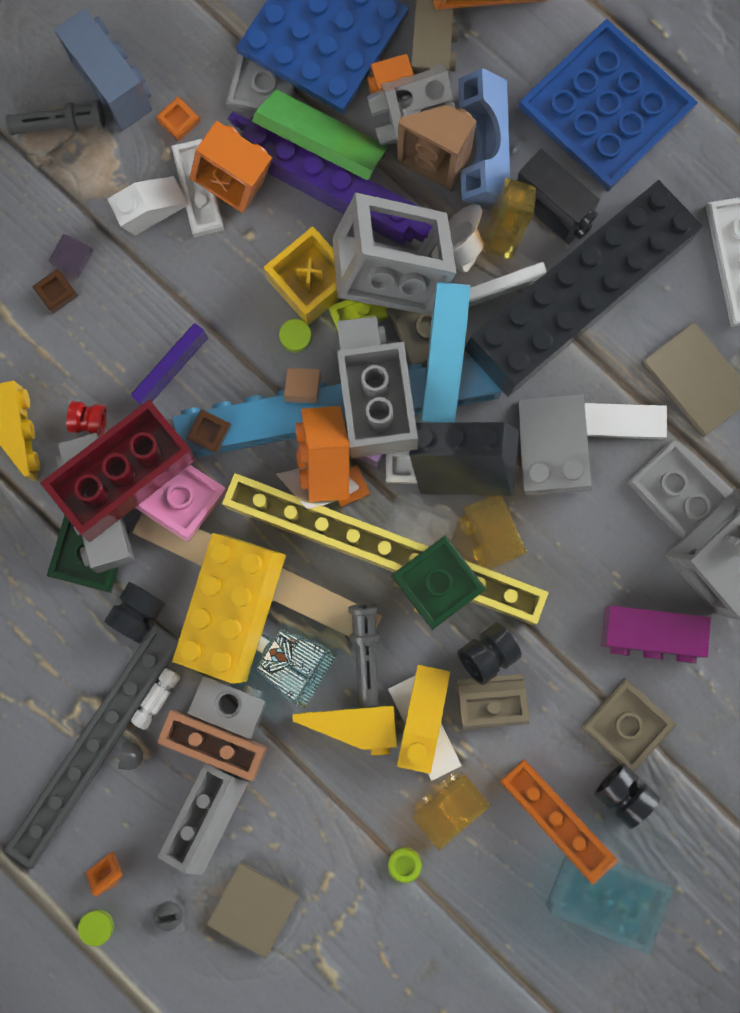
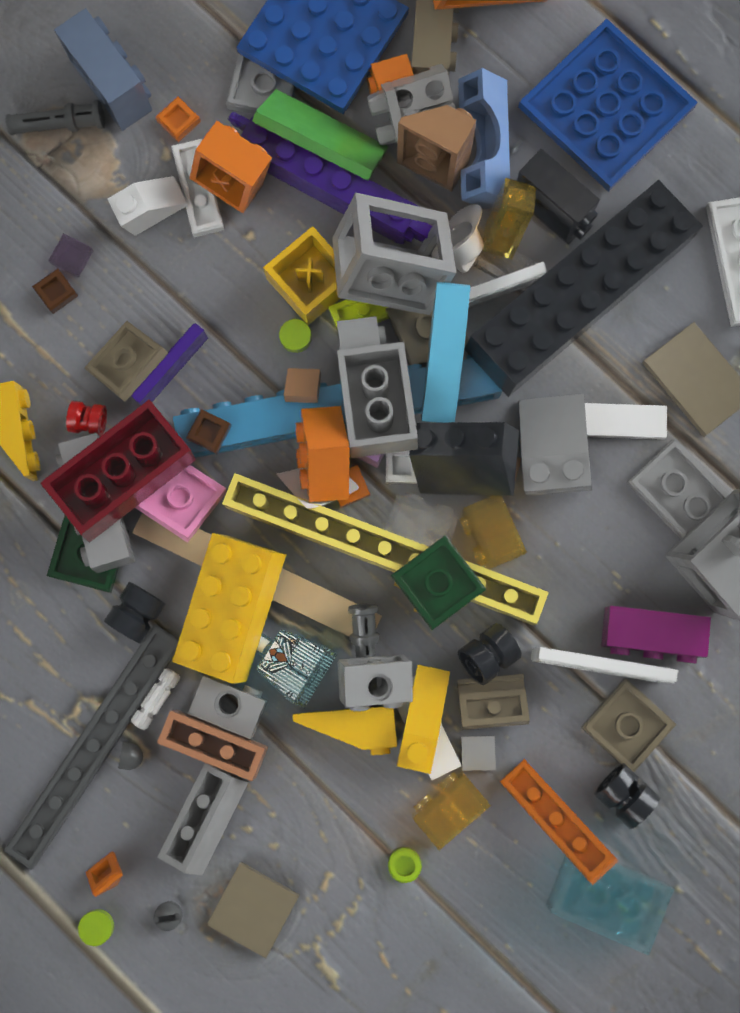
none -> dark tan tile [85,321,168,402]
none -> light grey brick [338,654,413,711]
none -> light grey tile [461,736,496,771]
none -> white tile [531,647,678,683]

